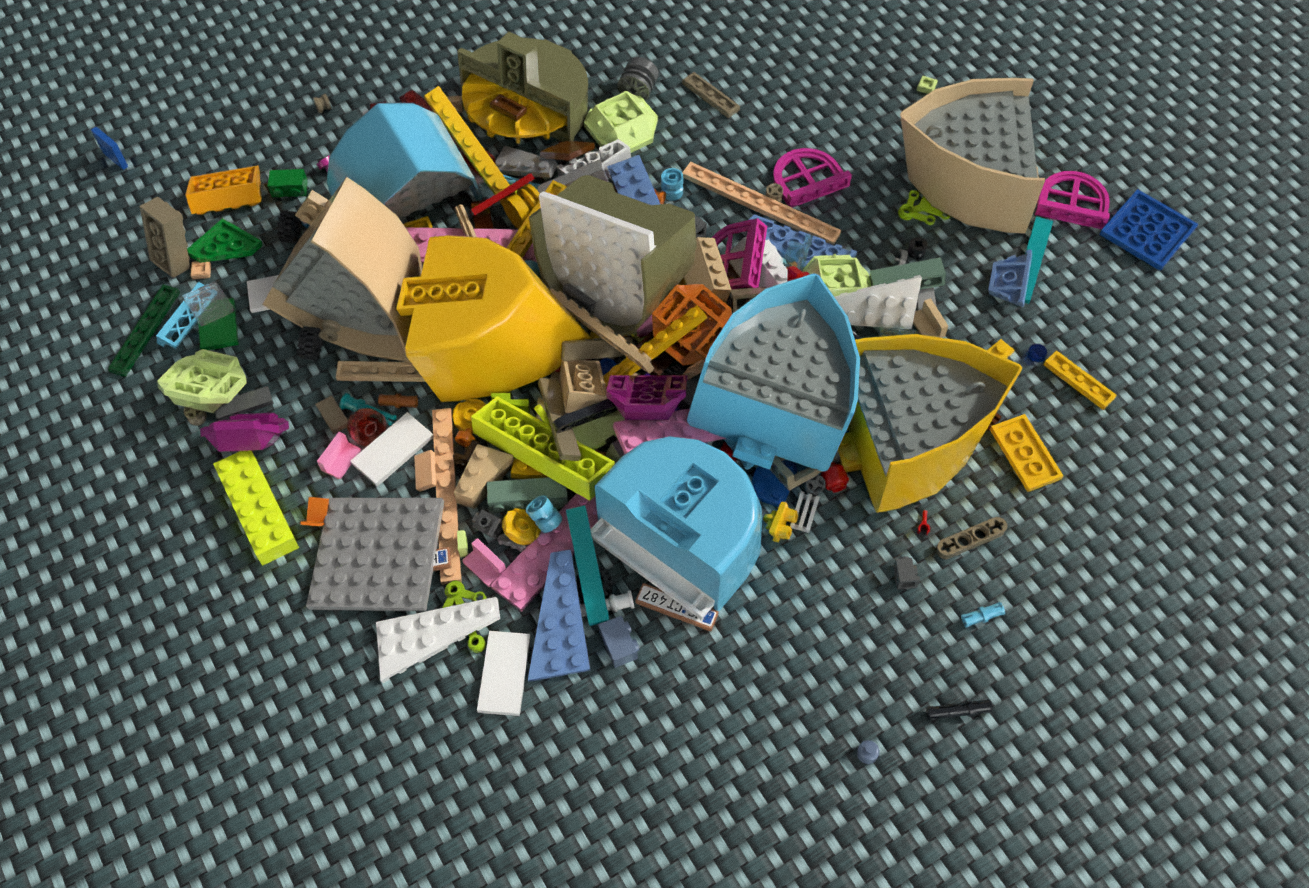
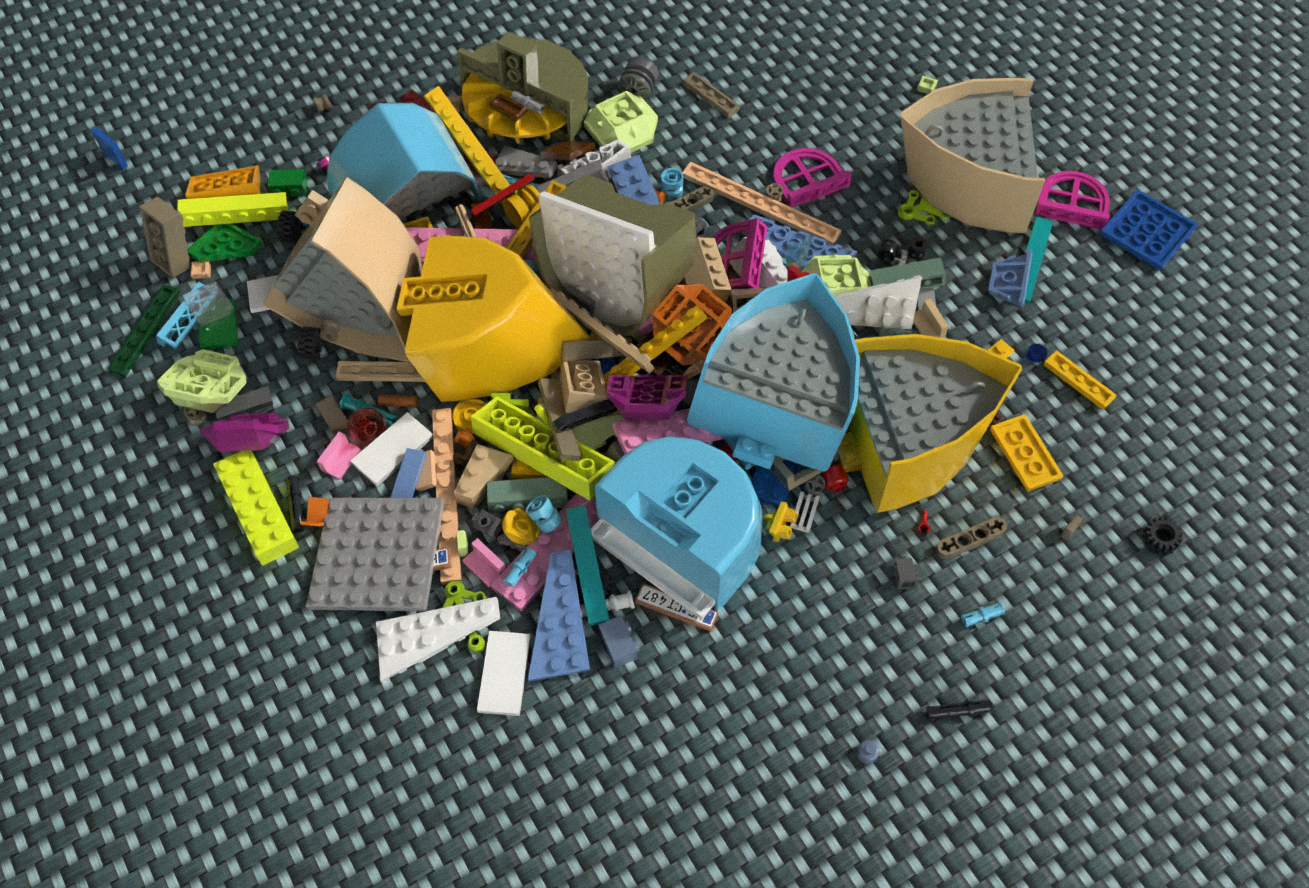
none -> neon yellow brick [178,192,288,227]
none -> black pin [286,475,304,533]
none -> medium blue tile [391,448,426,498]
none -> medium azure pin [503,547,537,588]
none -> light grey pin [511,90,545,115]
none -> dark tan beam [671,186,714,212]
none -> black wheel [878,239,899,262]
none -> dark tan tile [1061,515,1083,541]
none -> black tyre [1142,517,1183,556]

